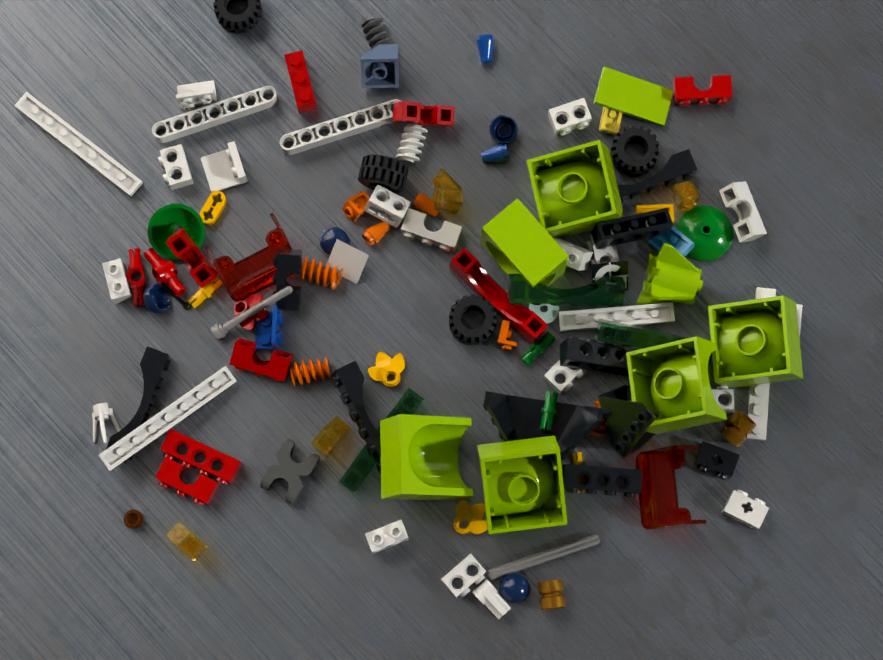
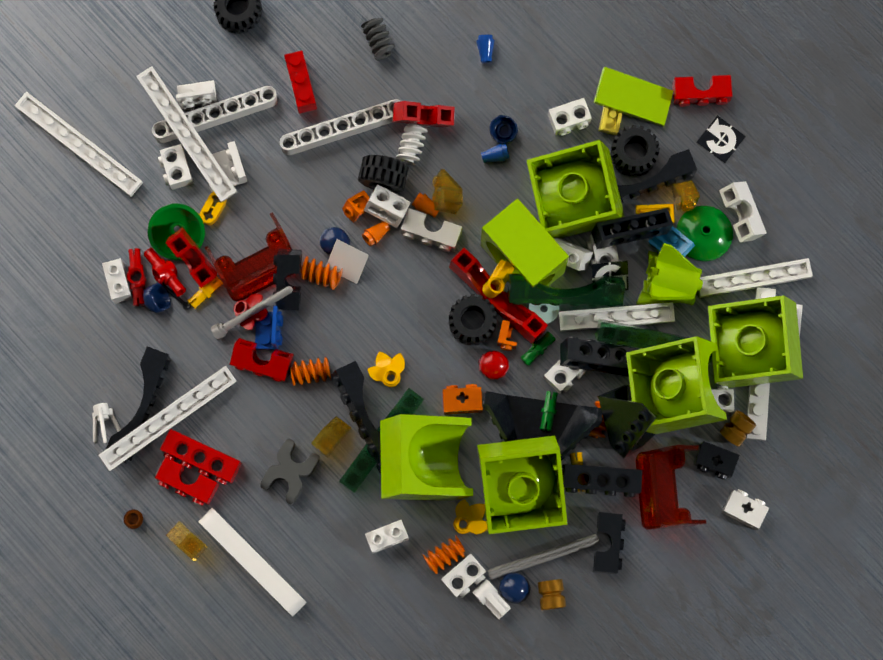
sand blue slope [360,44,399,88] -> none
none -> white plate [136,66,237,203]
none -> white beam [198,508,307,616]
none -> orange piece [422,535,466,574]
none -> orange brick [443,384,483,415]
none -> red hair [479,350,509,380]
none -> yellow piece [482,259,515,298]
none -> black arch [593,512,626,574]
none -> sticker [697,115,746,163]
none -> white plate [698,258,813,298]

